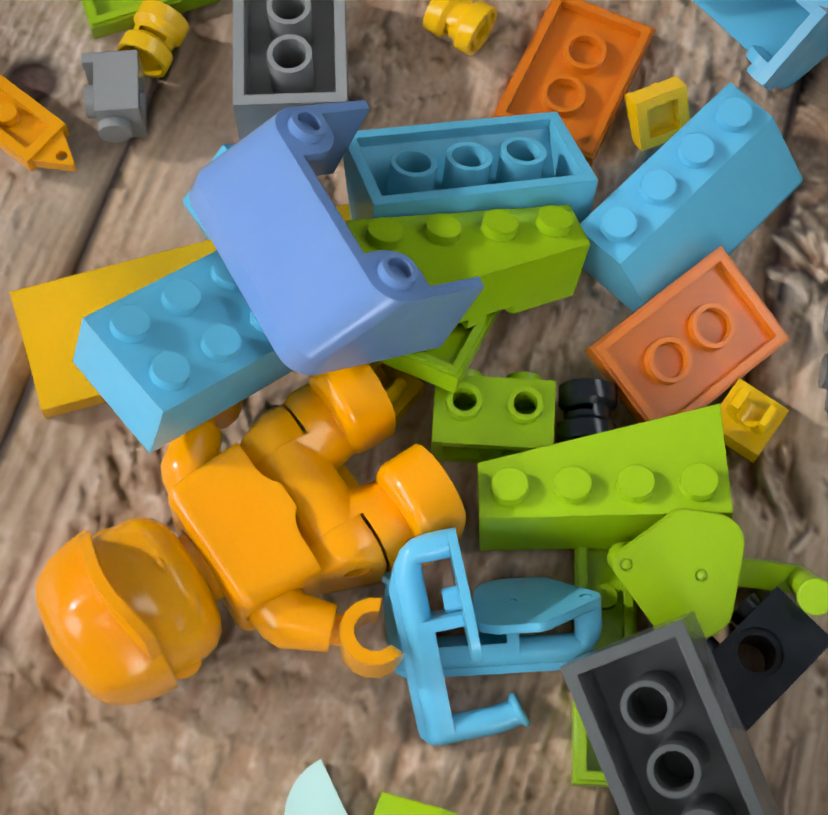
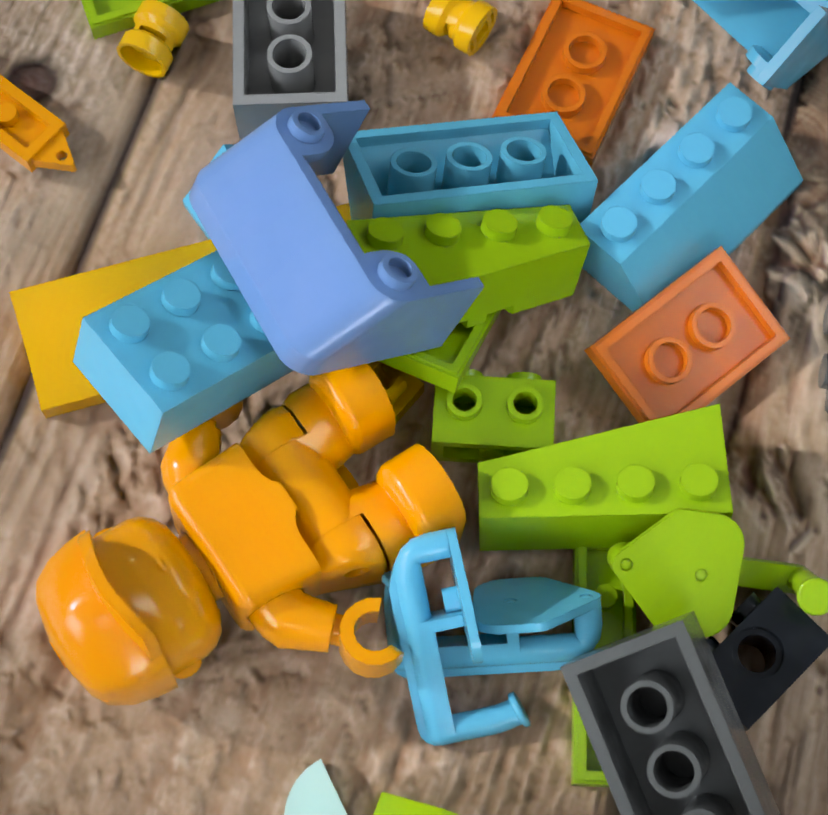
light grey brick [81,50,147,143] -> none
black wheel [557,378,618,443] -> none
yellow tile [625,76,690,151] -> none
yellow tile [720,378,789,463] -> none

